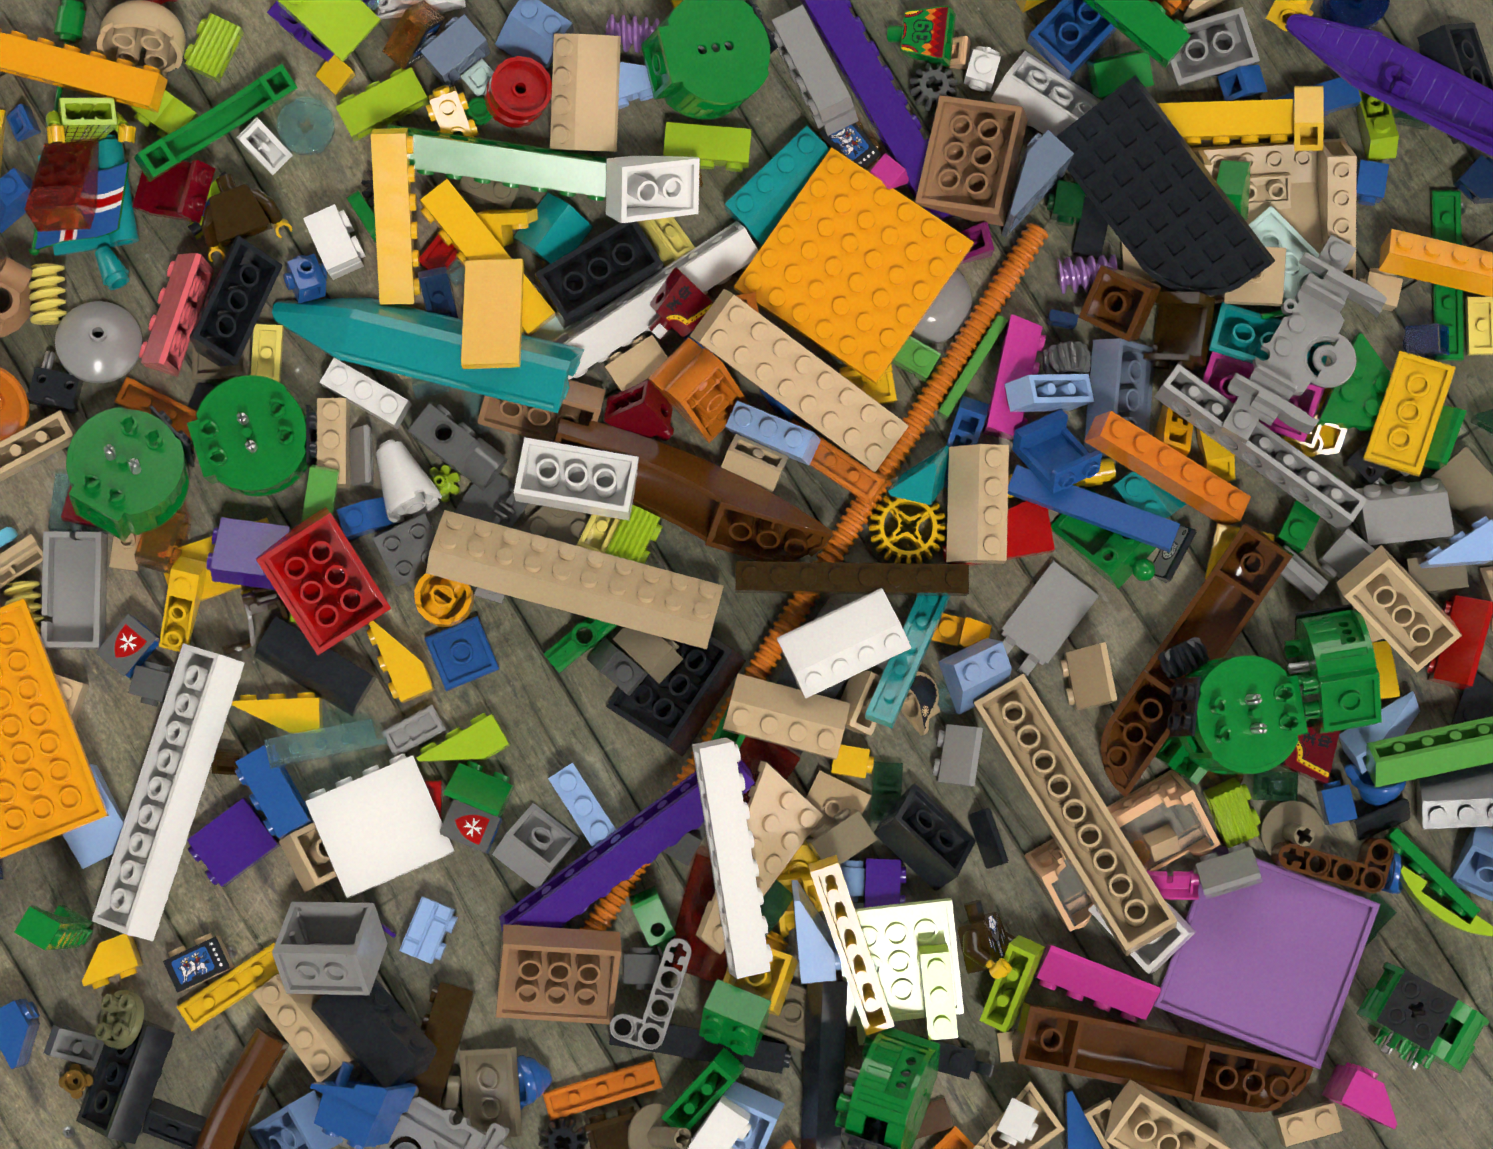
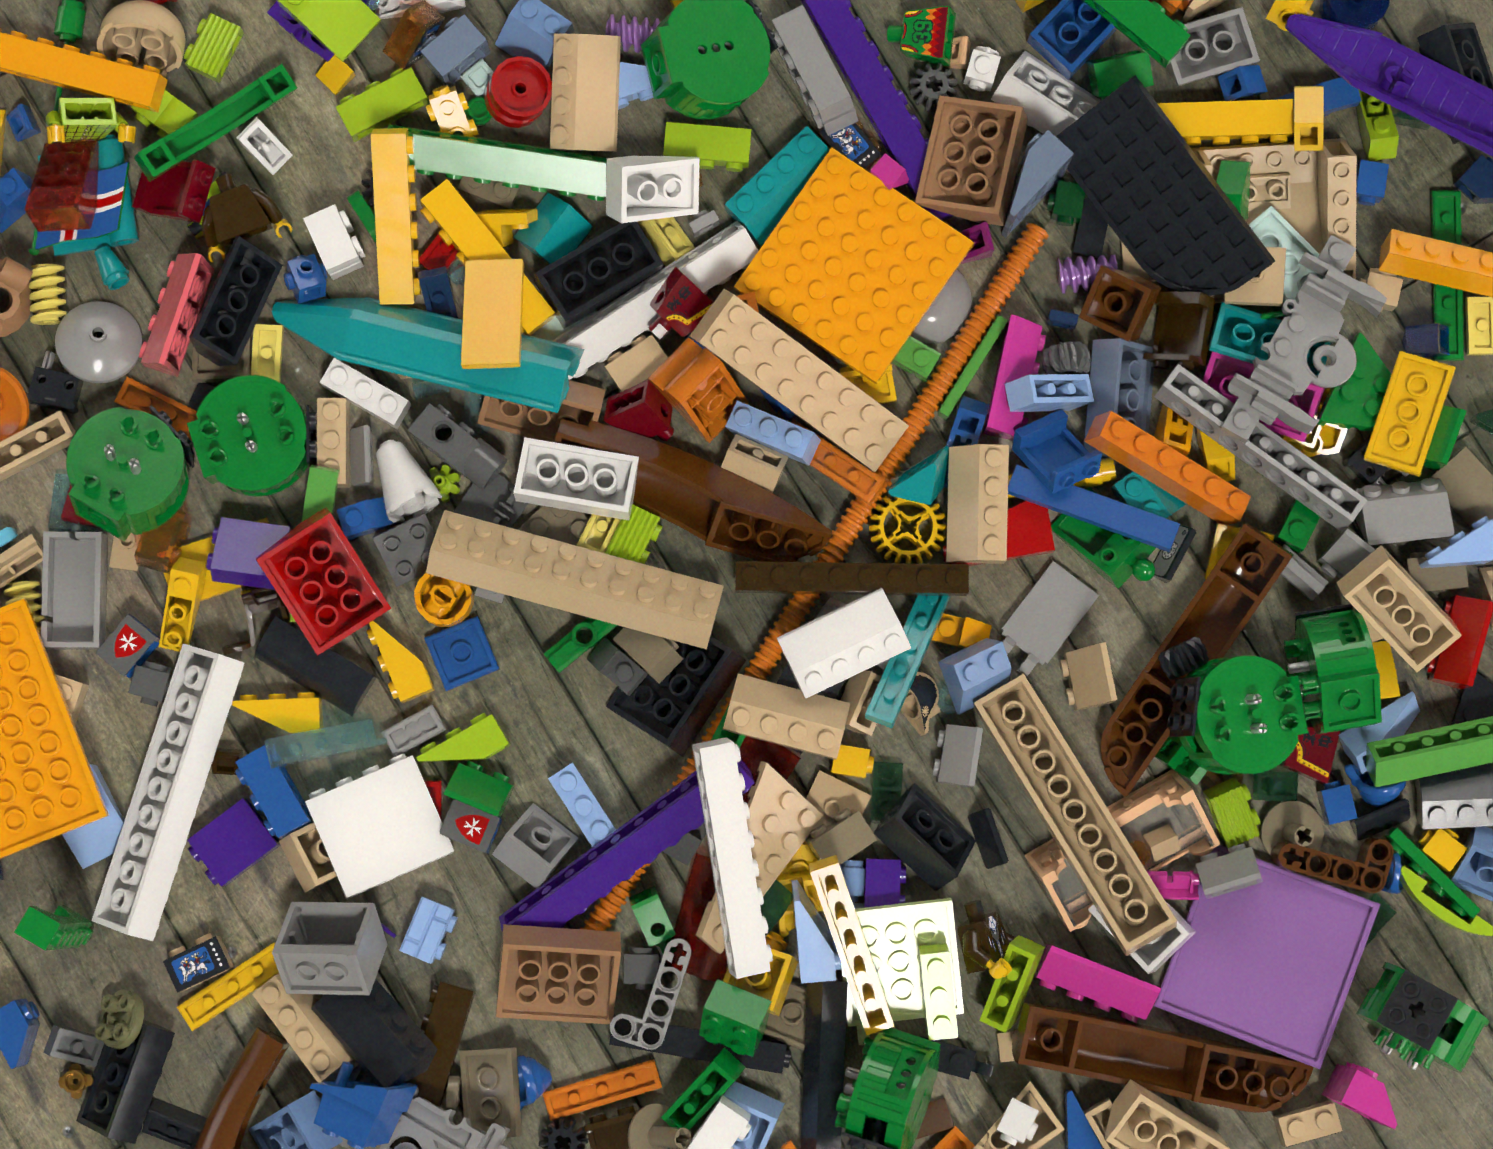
yellow slope [82,934,143,989] -> none
clear light blue plate [277,97,335,155] -> none
none -> light grey plate [689,210,719,238]
none -> yellow brick [1418,828,1467,872]

